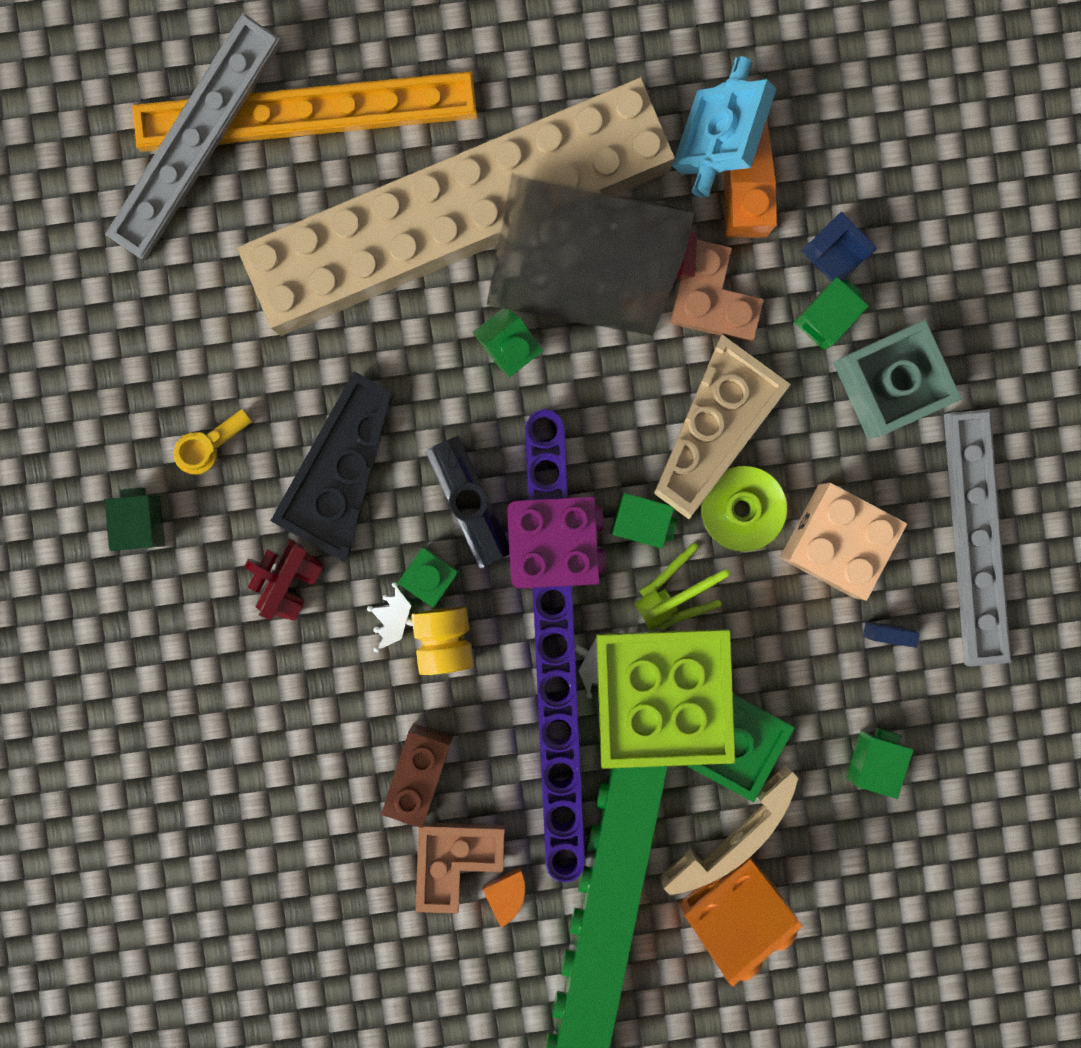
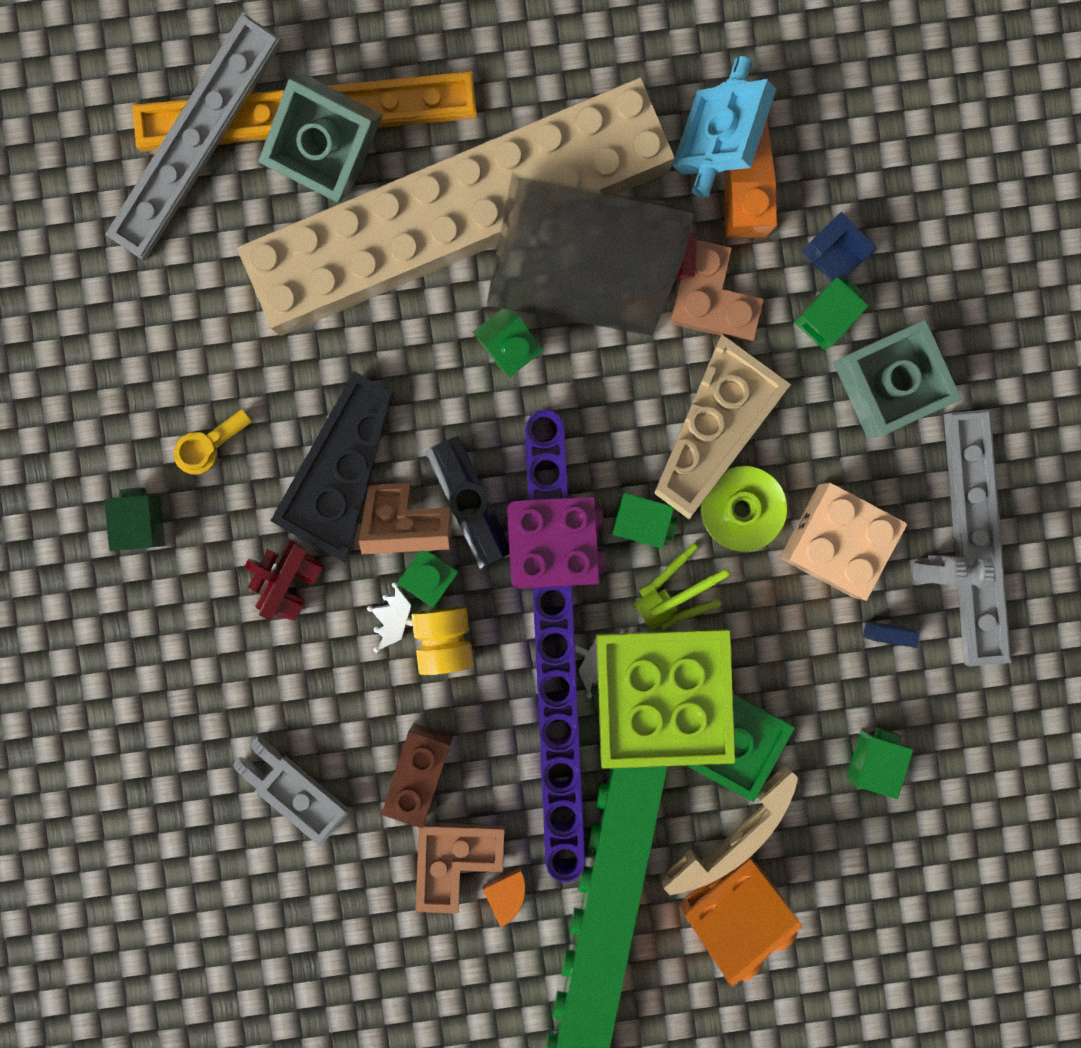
none -> light grey hinge [233,736,350,846]
none -> sand green brick [258,74,383,203]
none -> nougat plate [359,483,452,554]
none -> light grey hinge [913,555,995,586]

